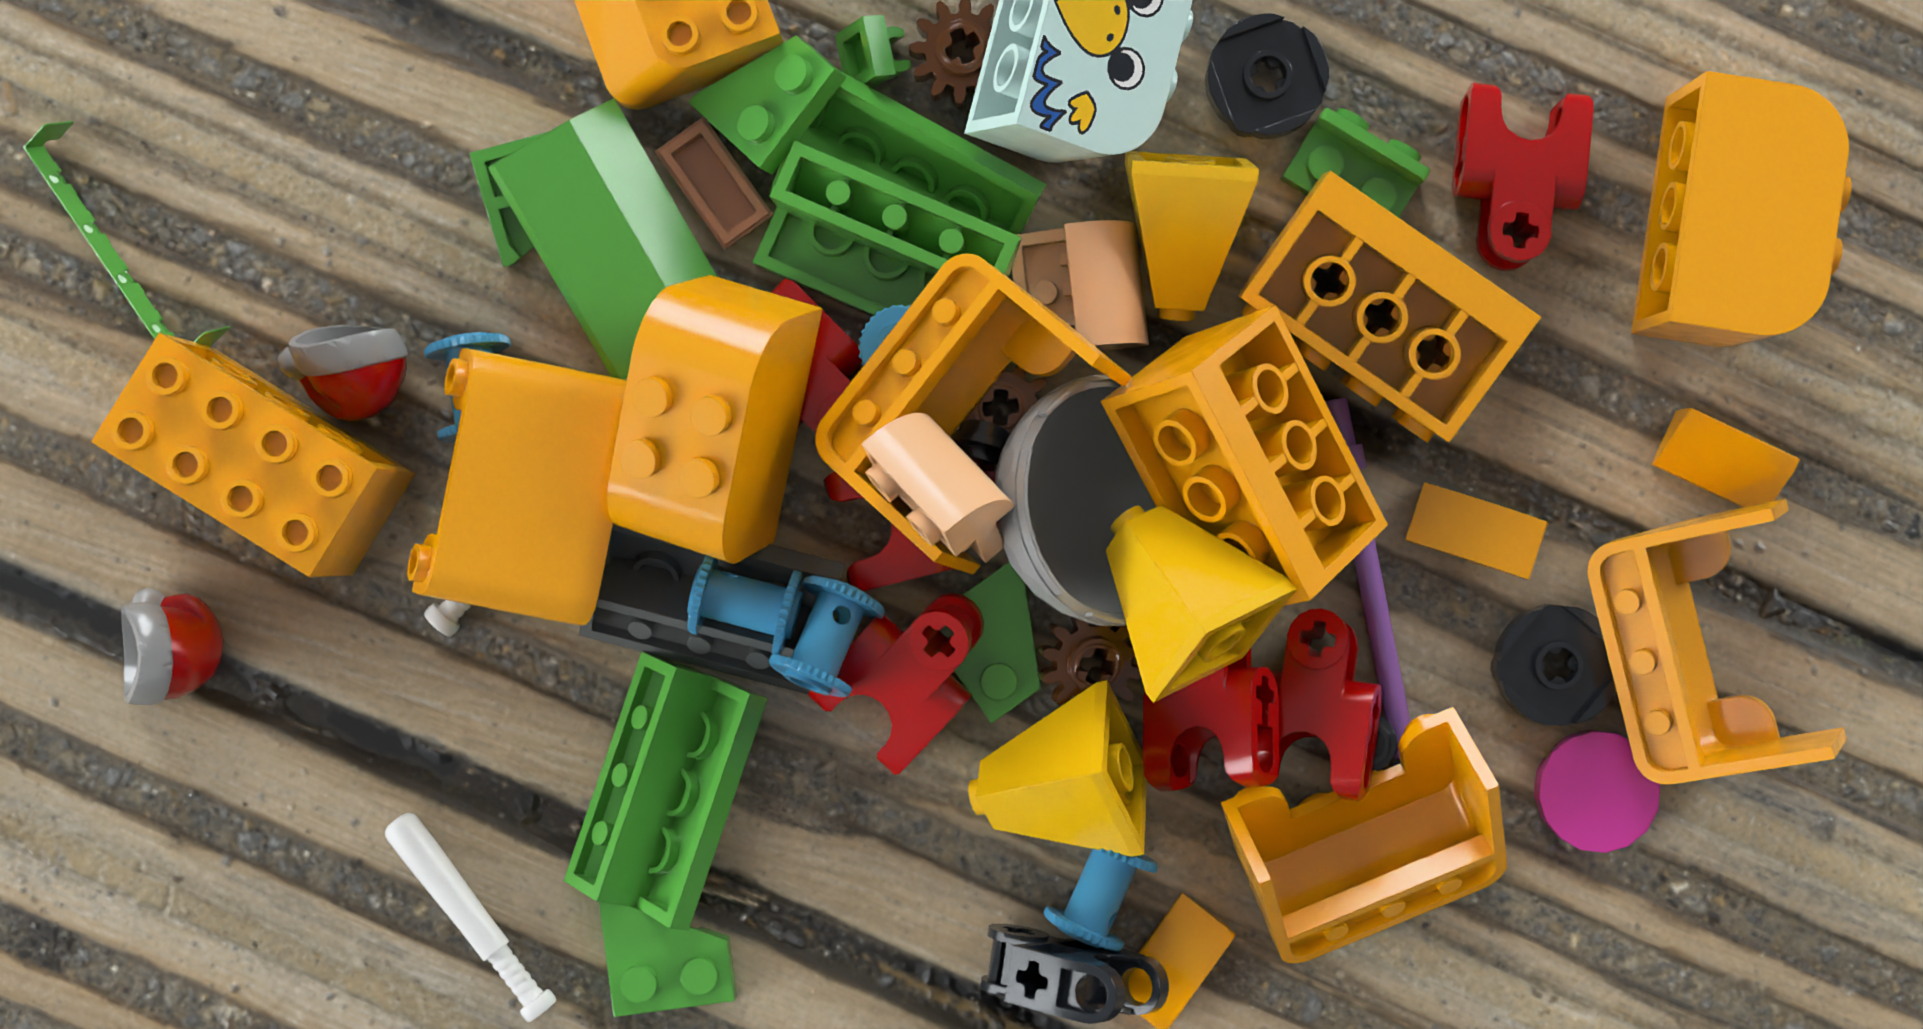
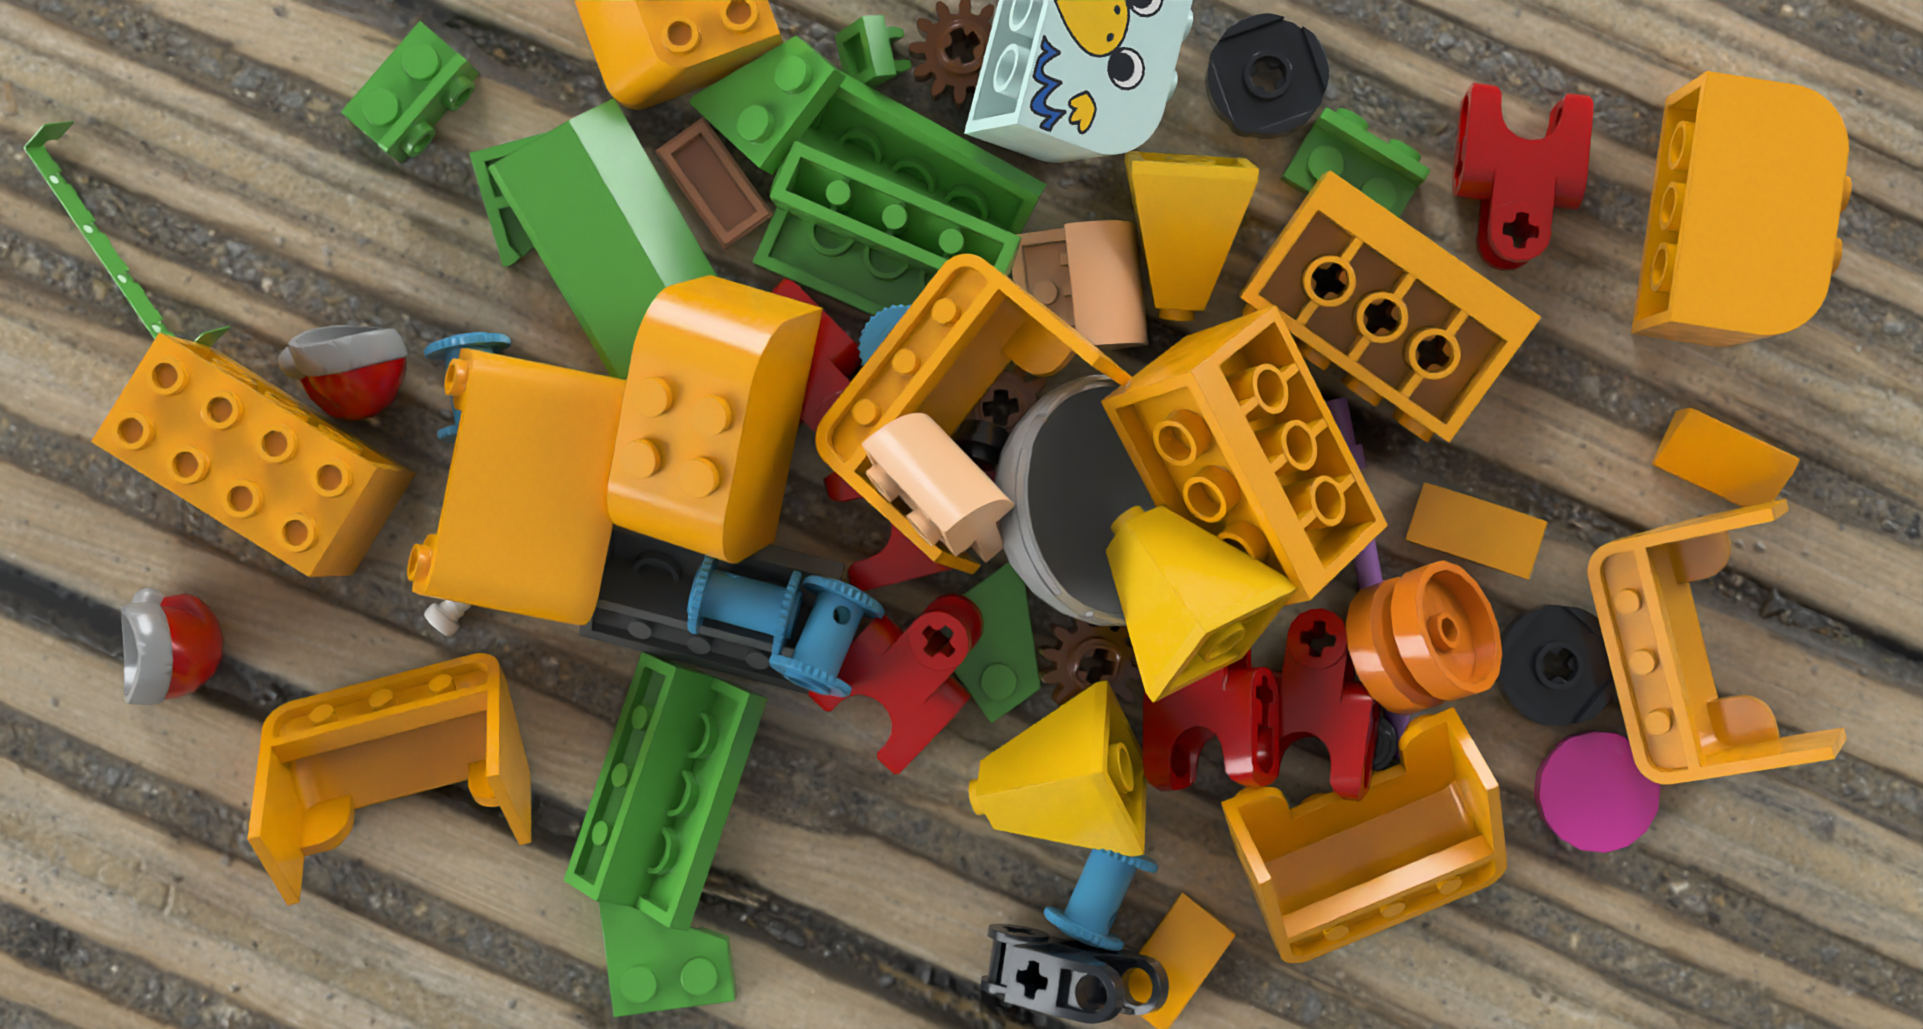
white piece [385,813,556,1022] -> none
none -> light orange windscreen [247,653,531,906]
none -> bright green bracket [341,21,480,164]
none -> orange wheel [1346,560,1502,716]

